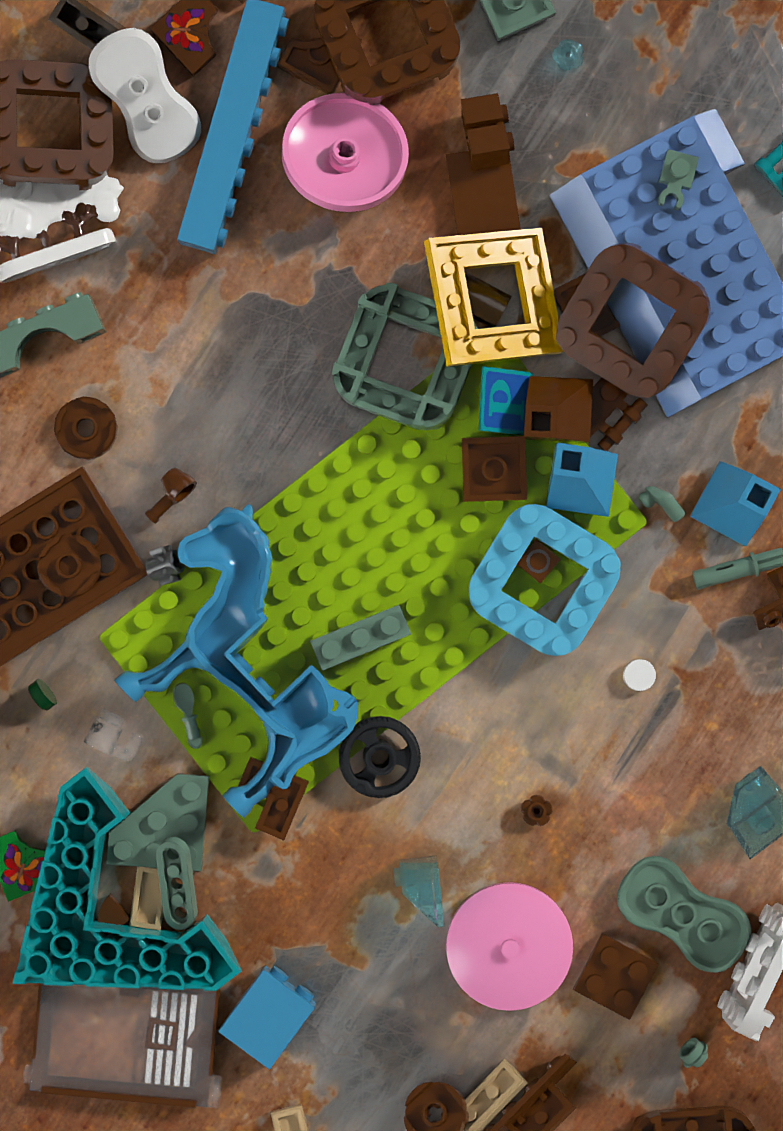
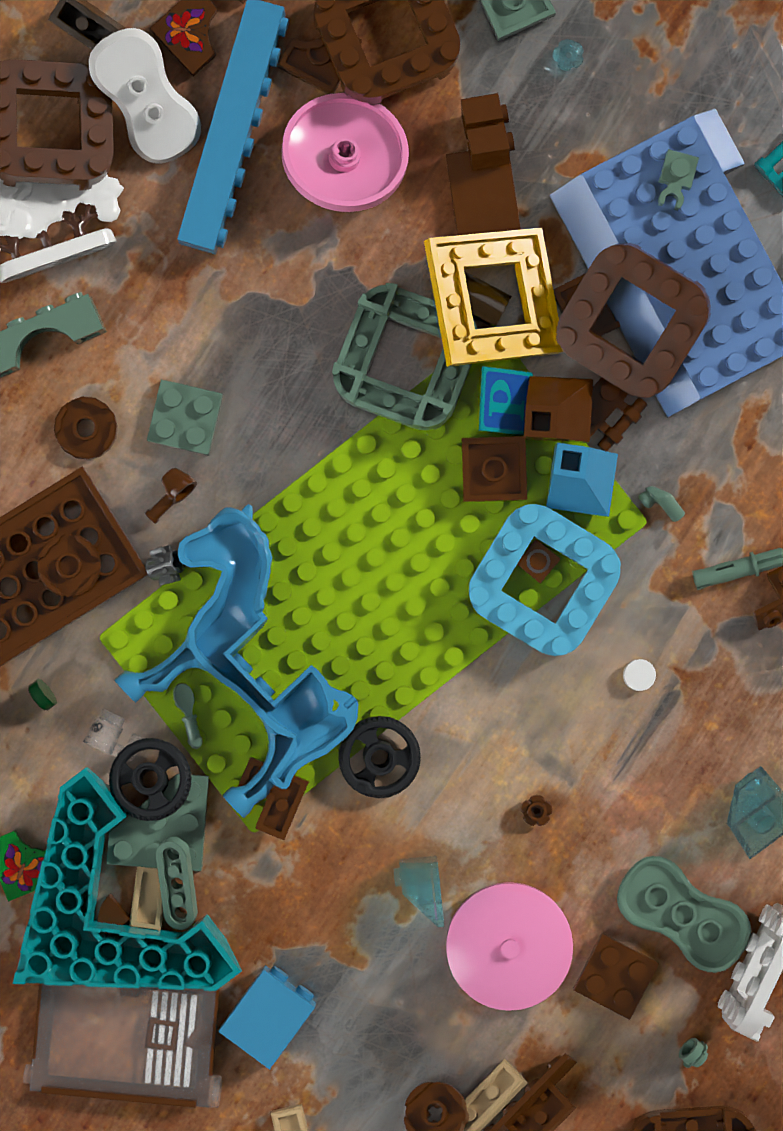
sand green brick [310,605,411,671] -> none
dark azure slope [690,461,781,546] -> none
none -> black wheel [109,738,192,821]
none -> sand green plate [147,379,223,456]

